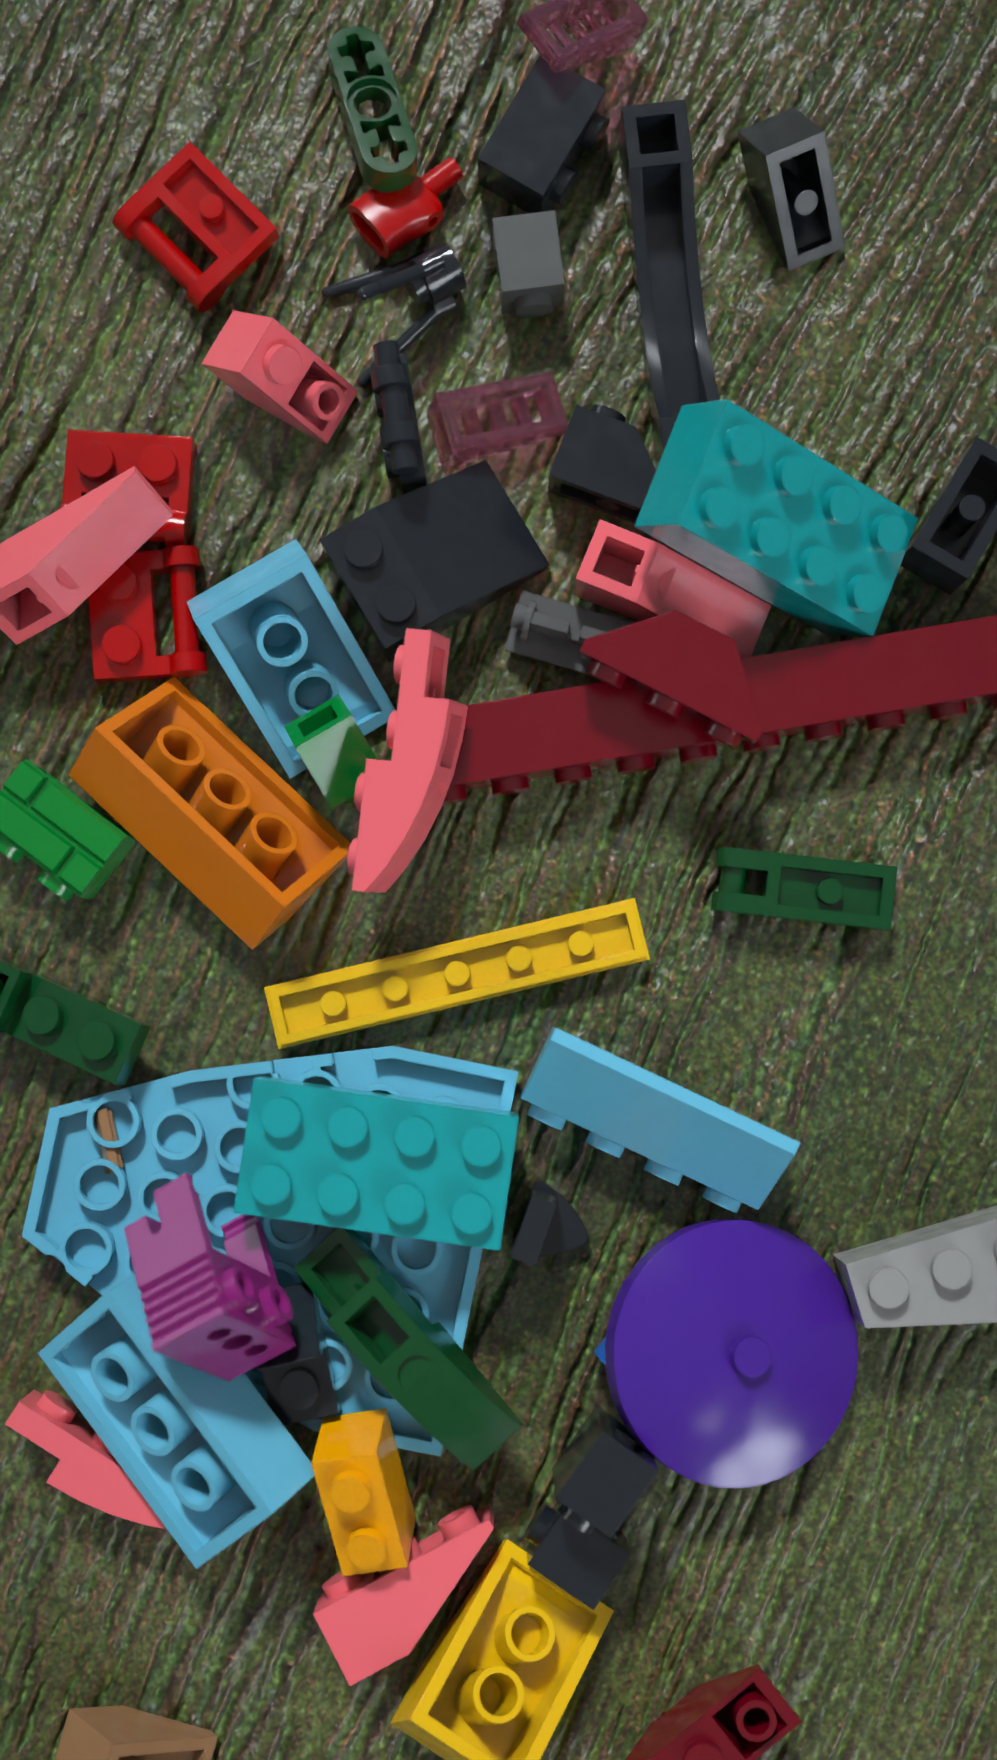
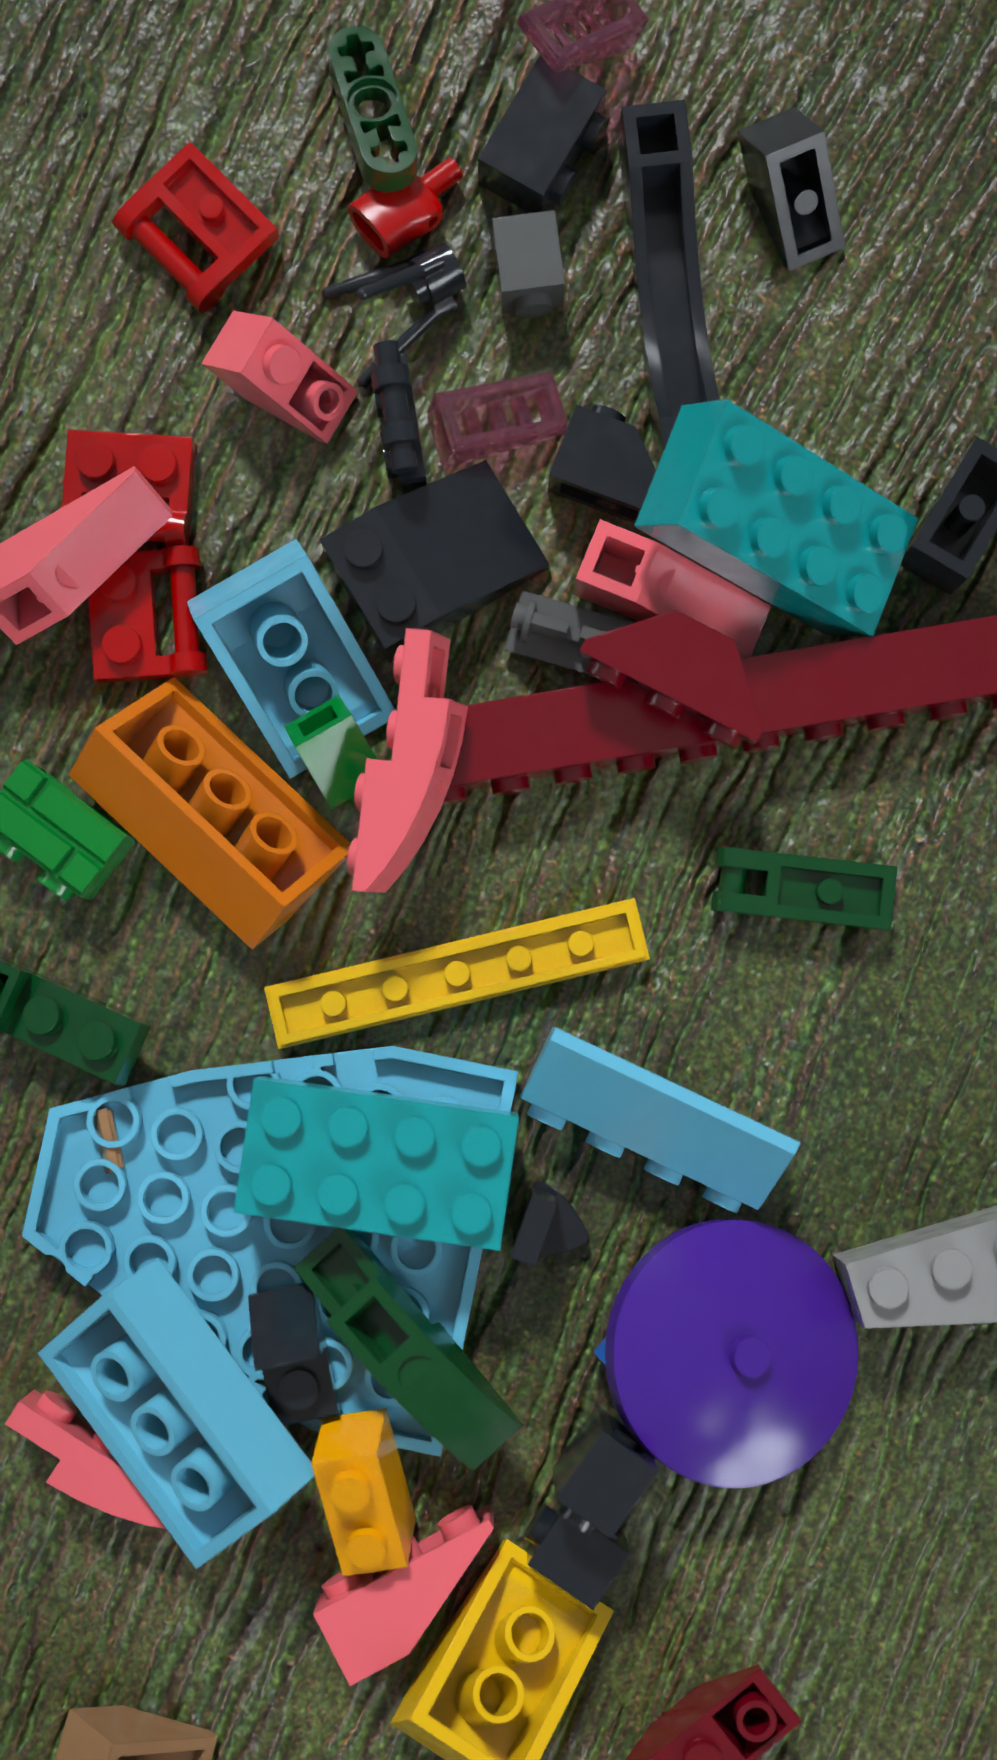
magenta piece [124,1173,296,1381] -> none

